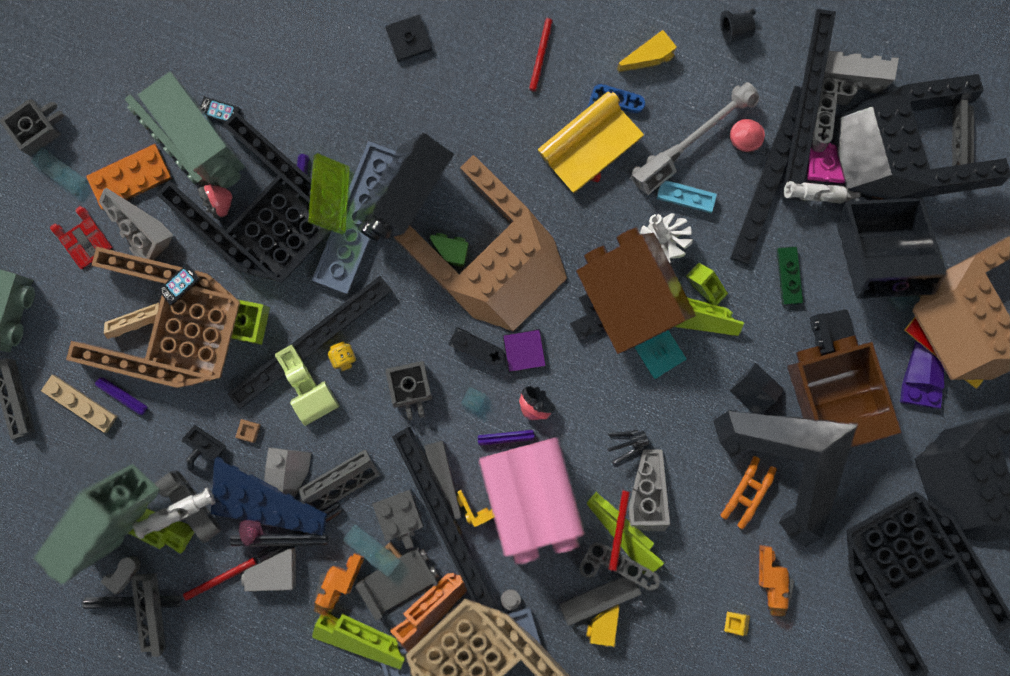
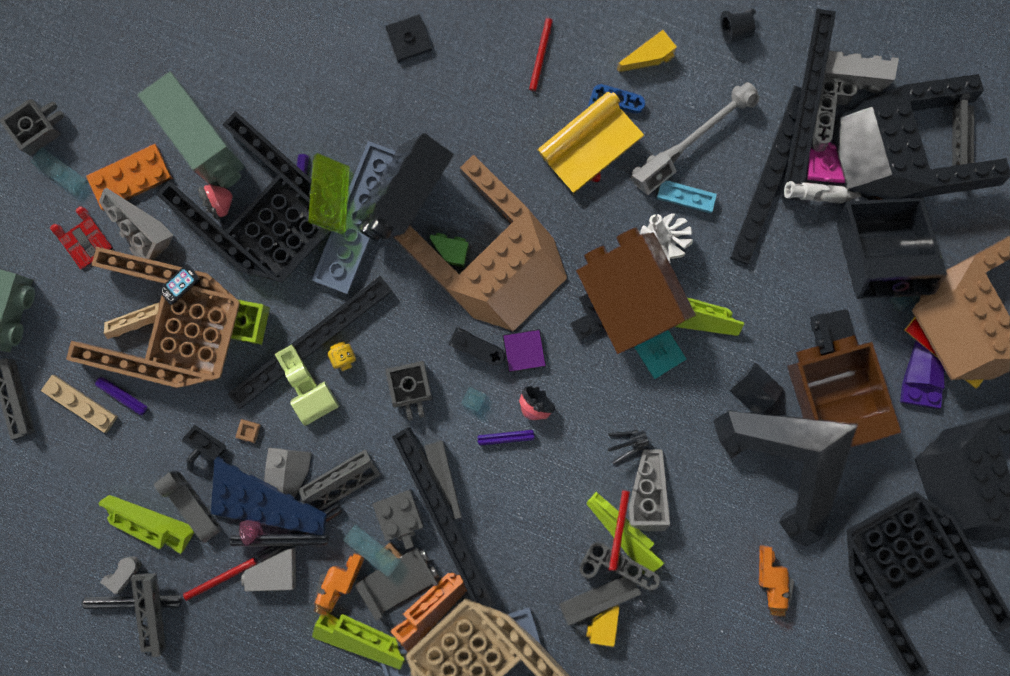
sand green brick [34,464,159,585] -> none
sand green plate [125,95,207,187] -> none
white piece [133,487,215,539] -> none
tile [200,96,241,123] -> none
yellow bracket [456,489,494,527] -> none
bright pink brick [479,438,584,564] -> none
light grey plate [501,590,521,610] -> none
lime slope [686,263,728,305] -> none
orange piece [720,456,777,529] -> none
yellow slope [724,612,750,636] -> none
coral hair [728,119,765,155] -> none
dark green plate [776,247,803,305] -> none

